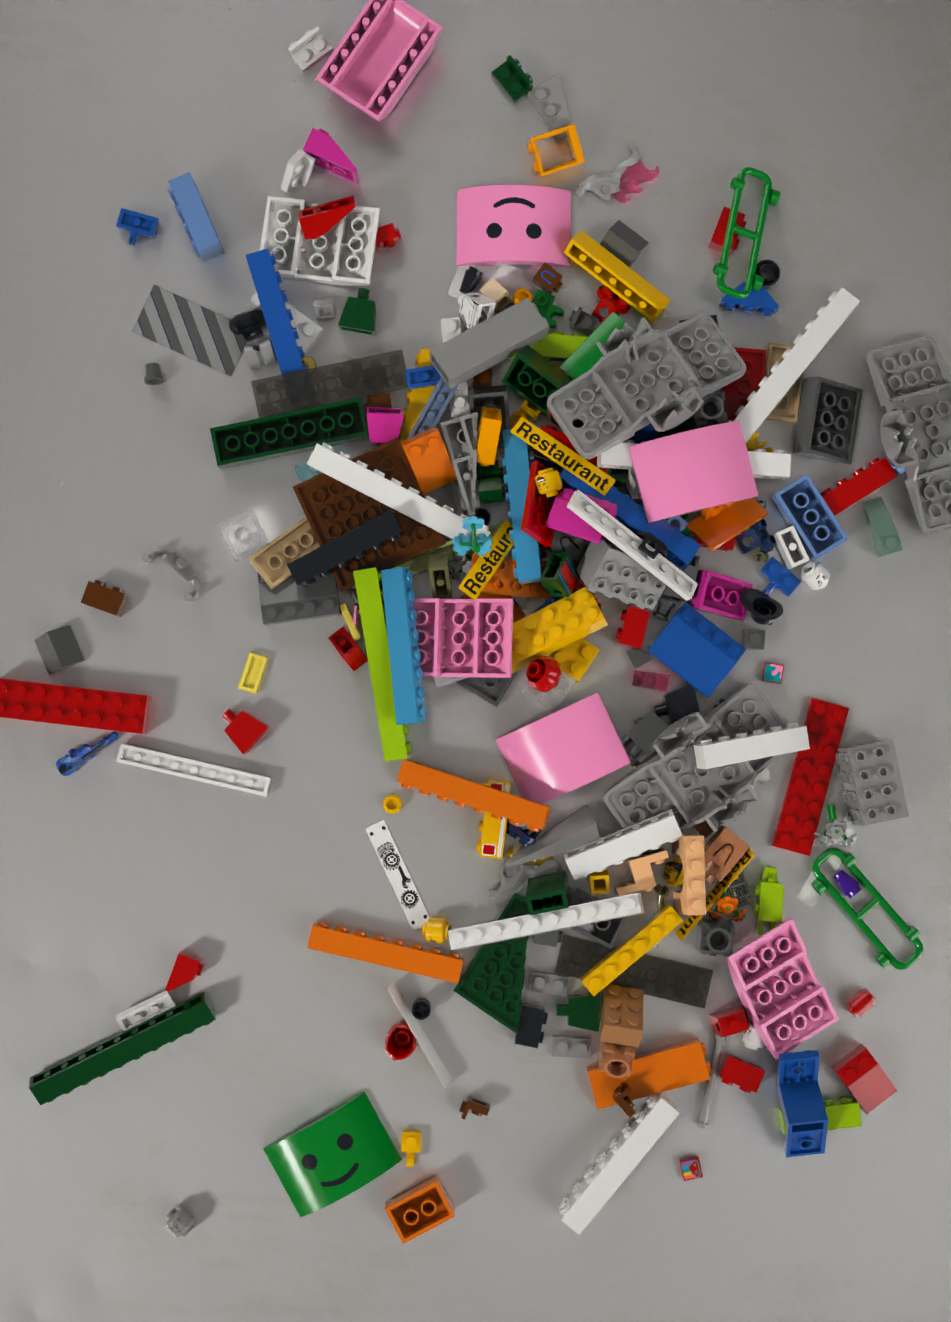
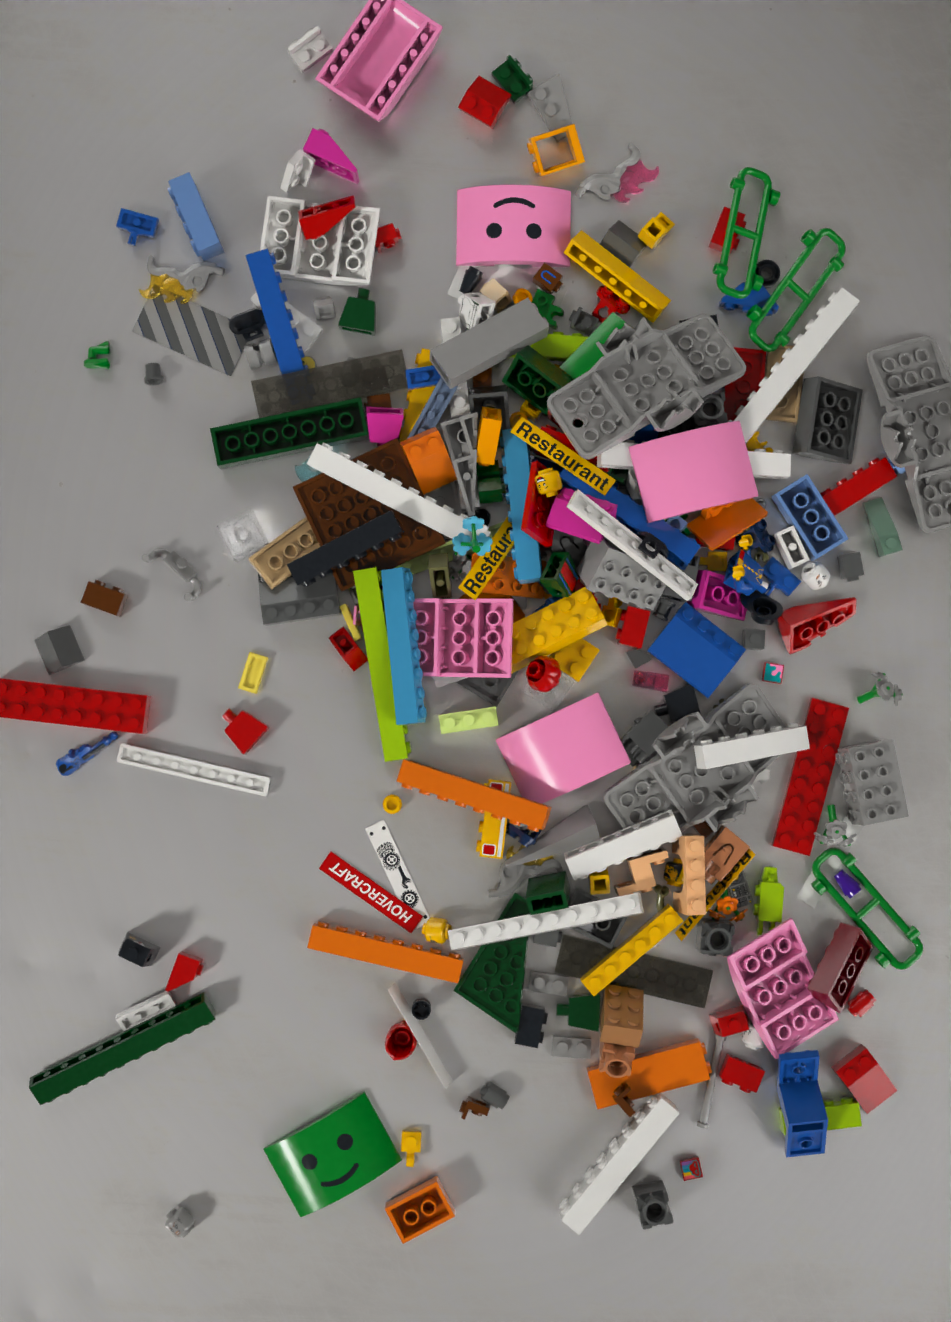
none -> green piece [84,341,110,370]
none -> black torso [118,932,161,967]
none -> piece [139,255,225,304]
none -> red sticker [319,851,423,933]
none -> yellowish green brick [438,706,499,734]
none -> red slope [458,76,512,129]
none -> dark grey brick [480,1082,510,1109]
none -> yellow plate [601,597,623,628]
none -> dark grey piece [632,1180,673,1230]
none -> yellow brick [637,212,675,249]
none -> yellow plate [699,551,727,572]
none -> blue torso [723,534,769,596]
none -> green bar [746,228,846,352]
none -> red wedge [778,597,856,654]
none -> dark red slope [807,923,874,1013]
none -> dark grey brick [837,552,864,582]
none -> light grey plant [857,672,903,706]

